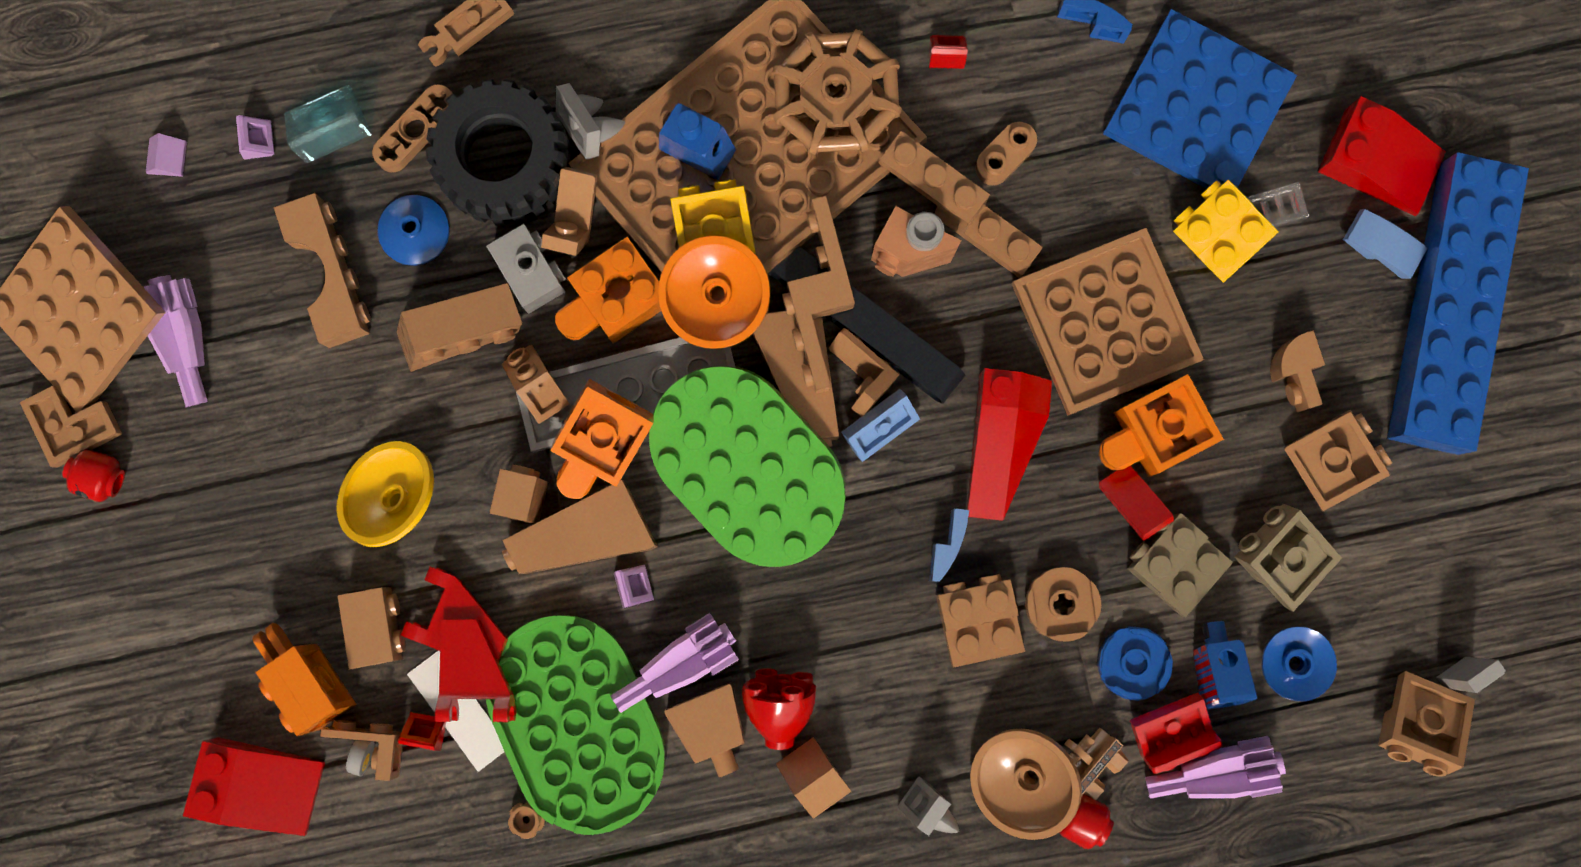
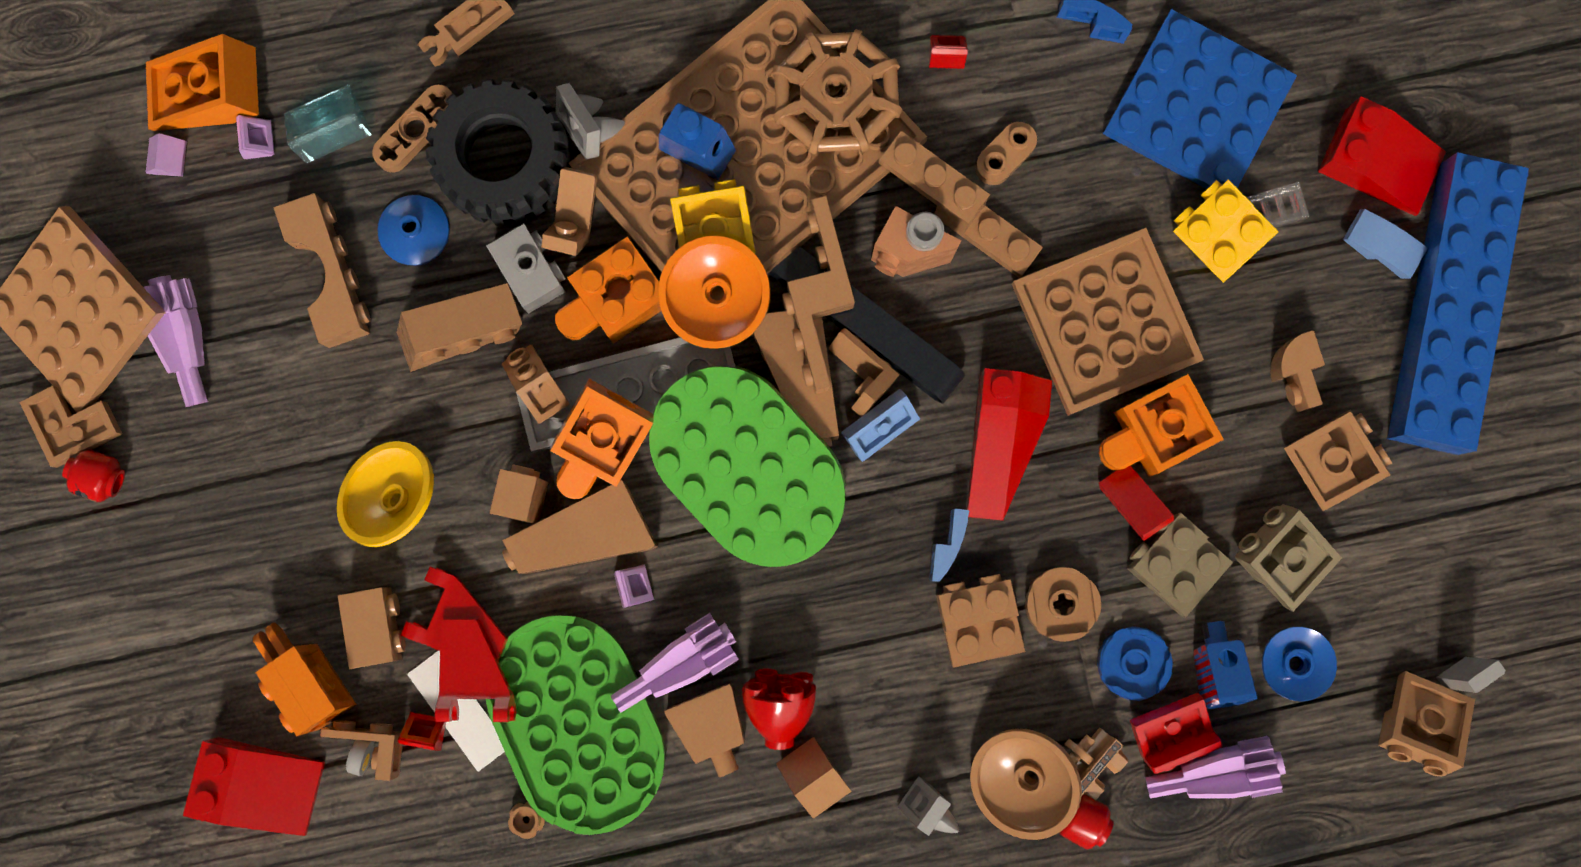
none -> orange slope [146,34,259,131]

